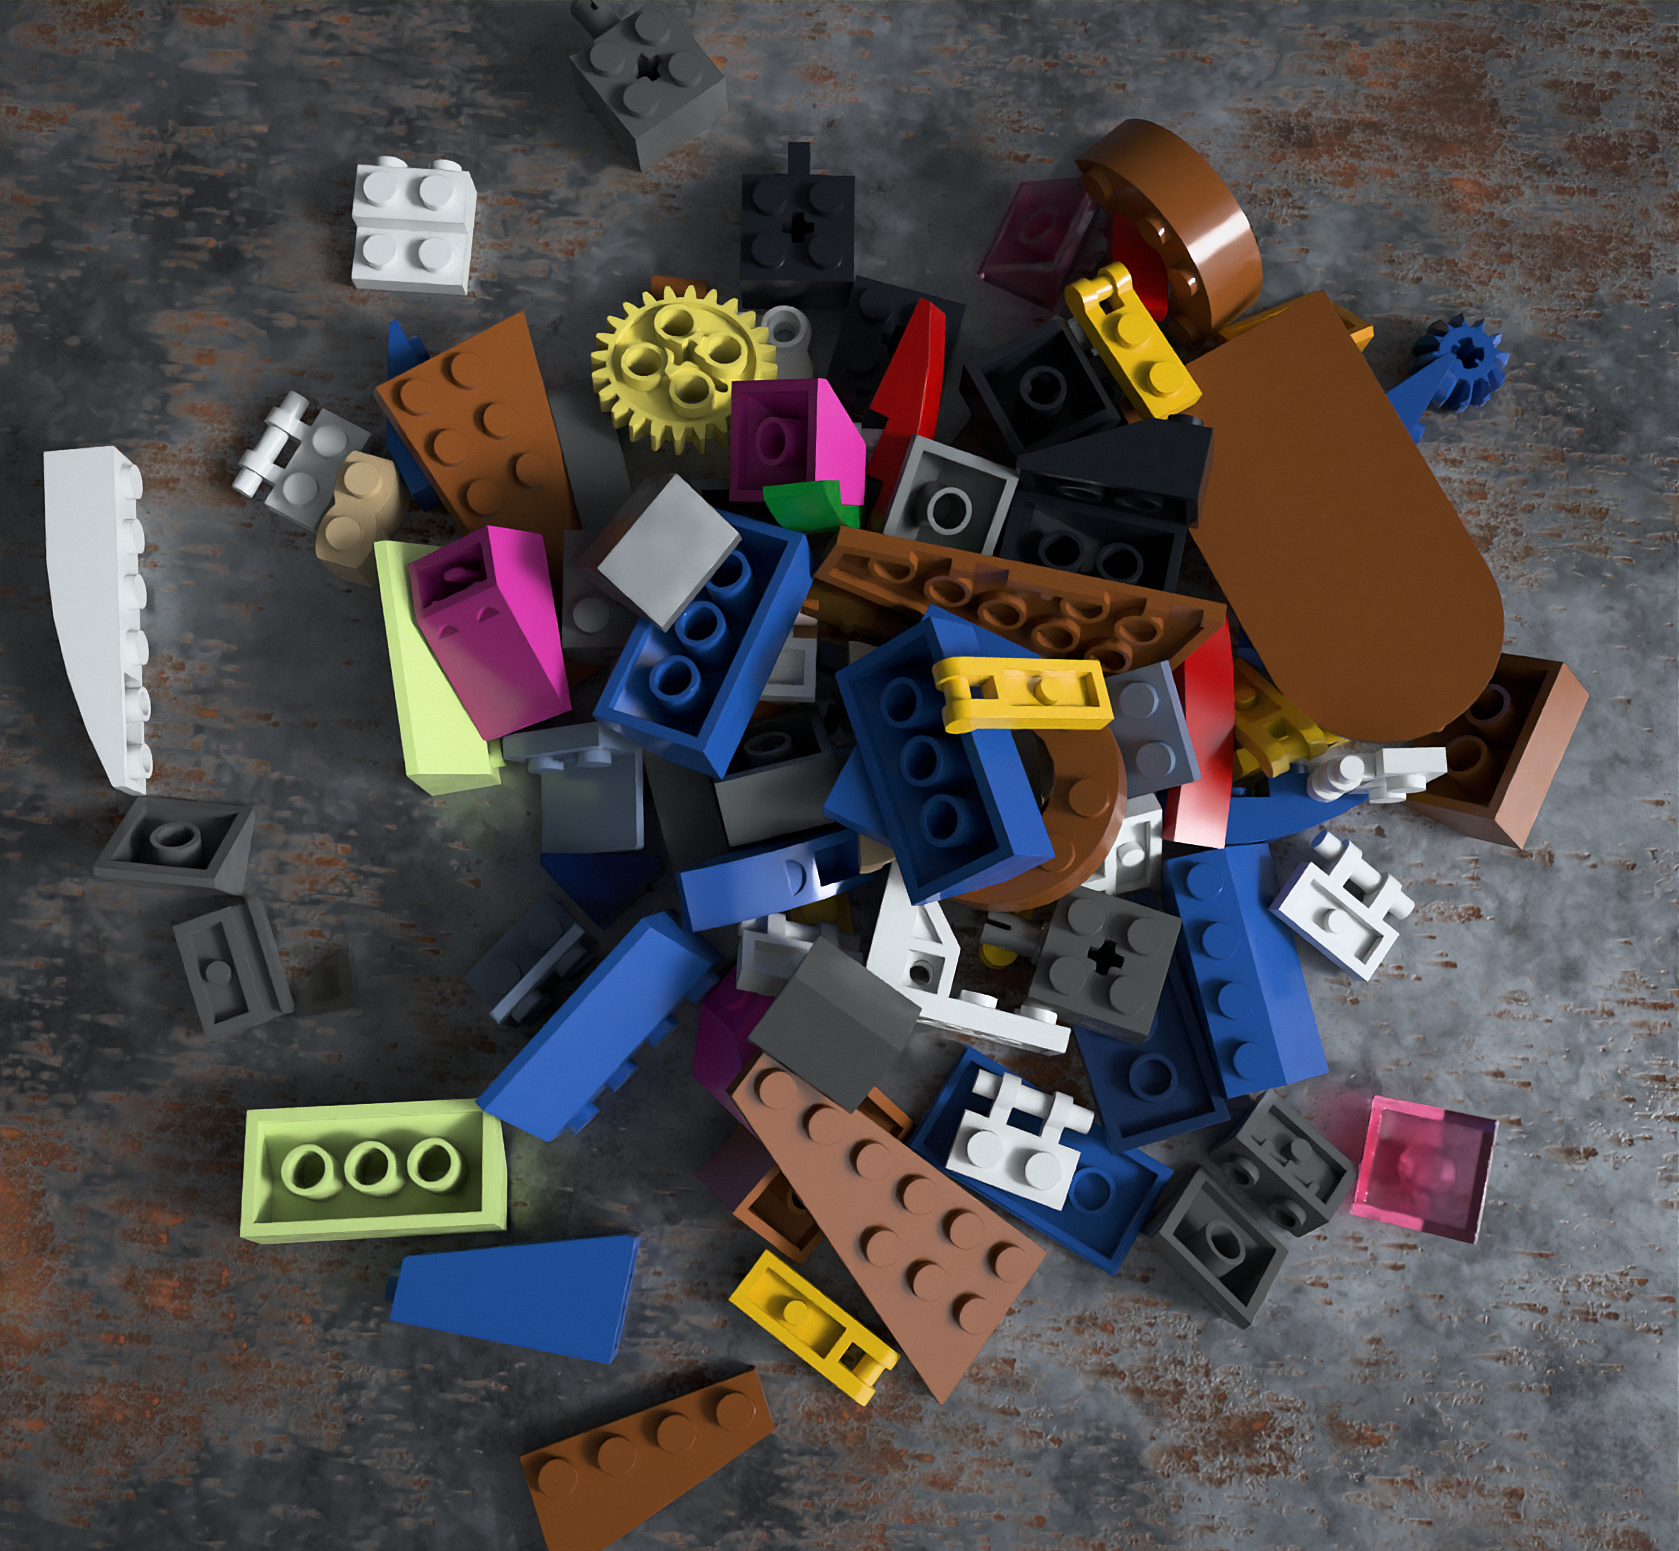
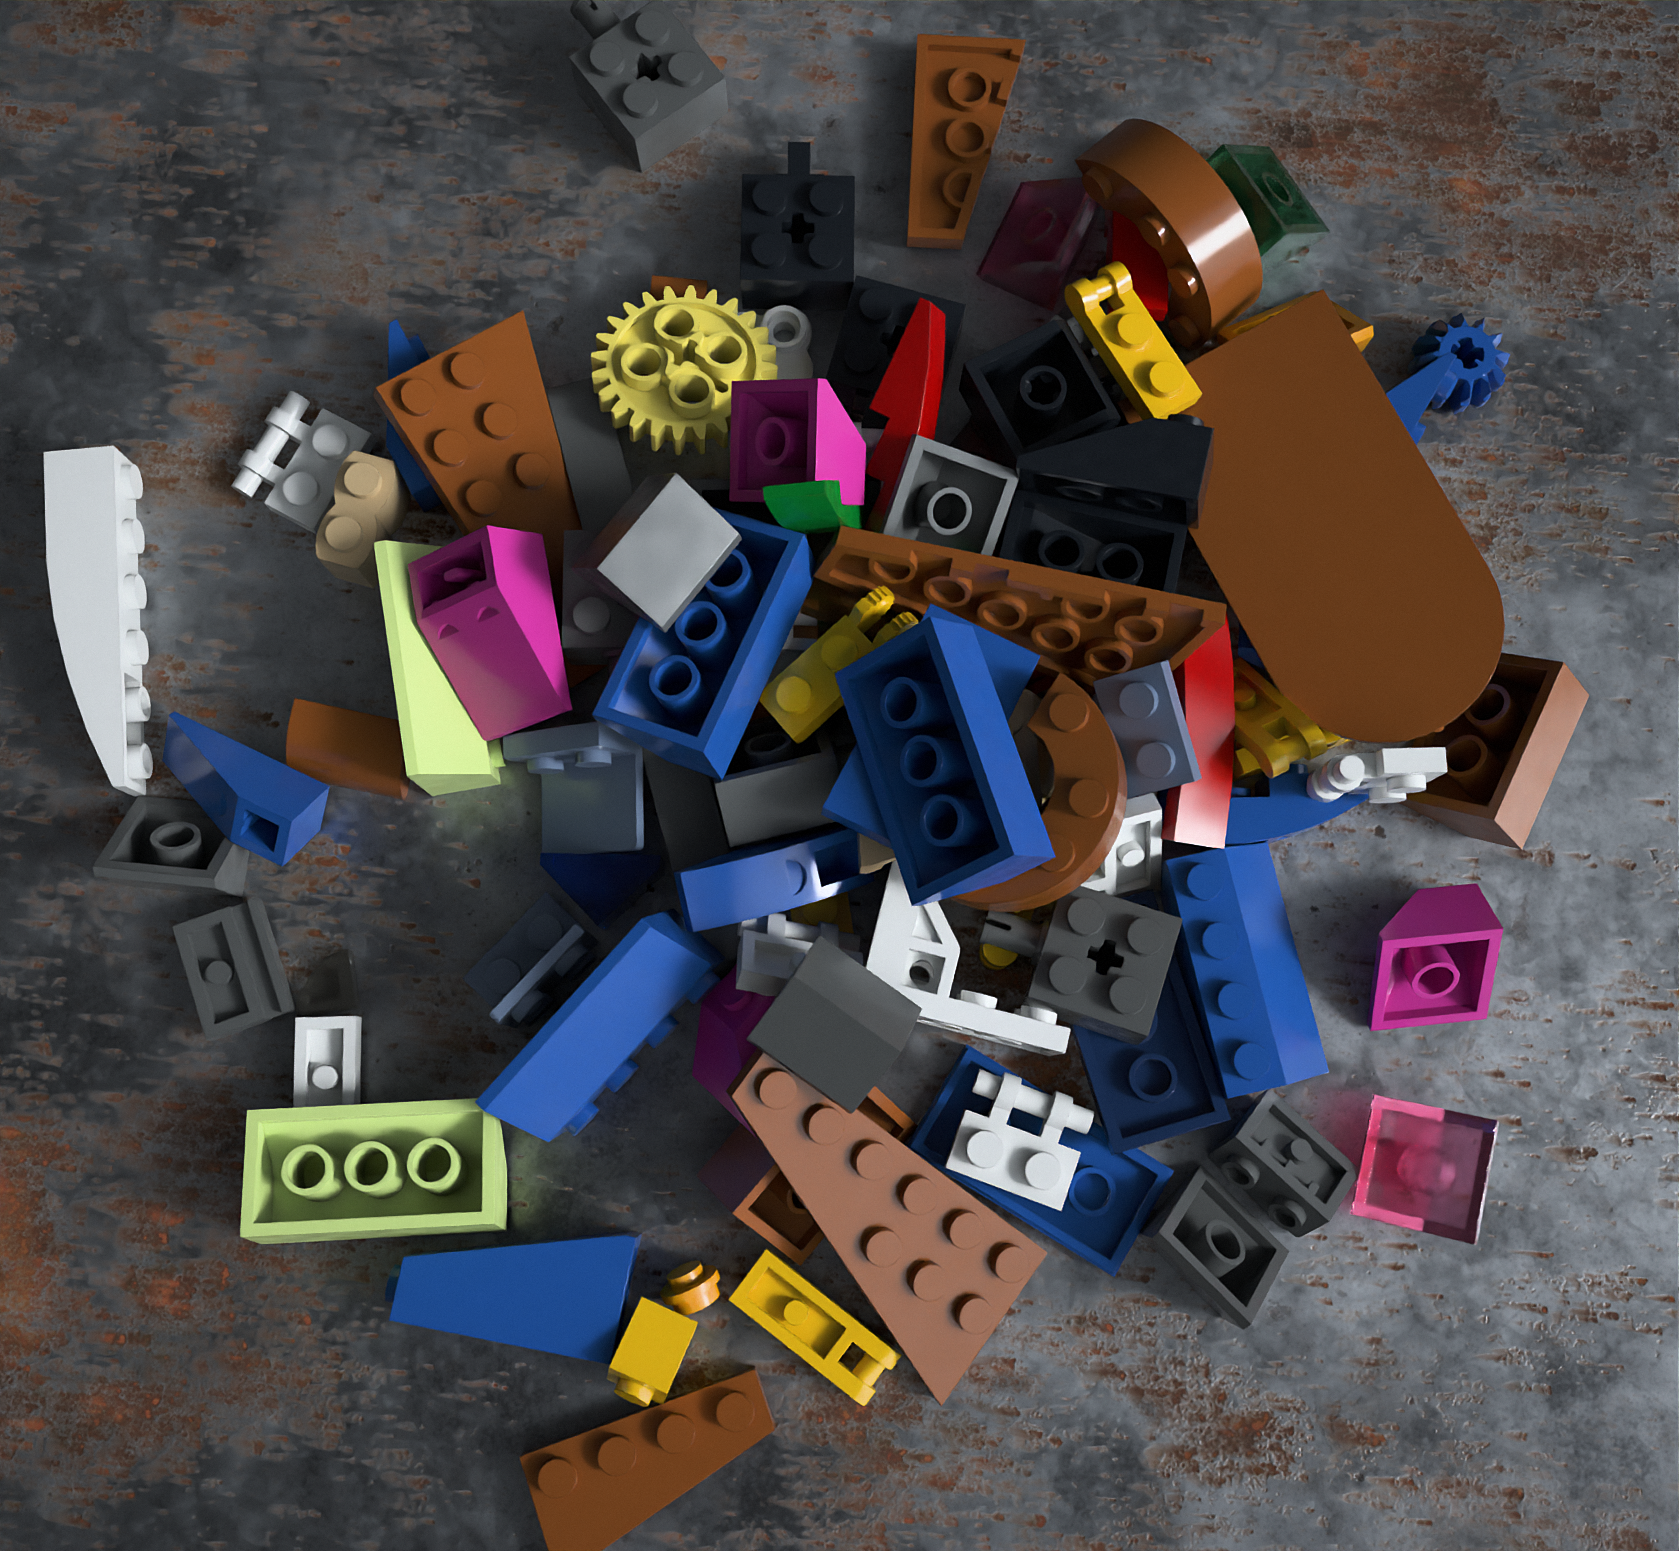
white plate [351,156,477,295] -> none
yellow plate [932,657,1114,734] -> none
white plate [1268,830,1415,982] -> none
none -> blue slope [162,711,330,867]
none -> dark orange brick [286,698,411,801]
none -> white plate [293,1016,362,1108]
none -> yellow brick [607,1297,698,1407]
none -> light orange plate [660,1260,720,1316]
none -> yellow hinge [759,585,919,744]
none -> dark orange wing [907,34,1026,250]
none -> clear green slope [1206,144,1330,275]
none -> dark pink slope [1367,883,1503,1031]

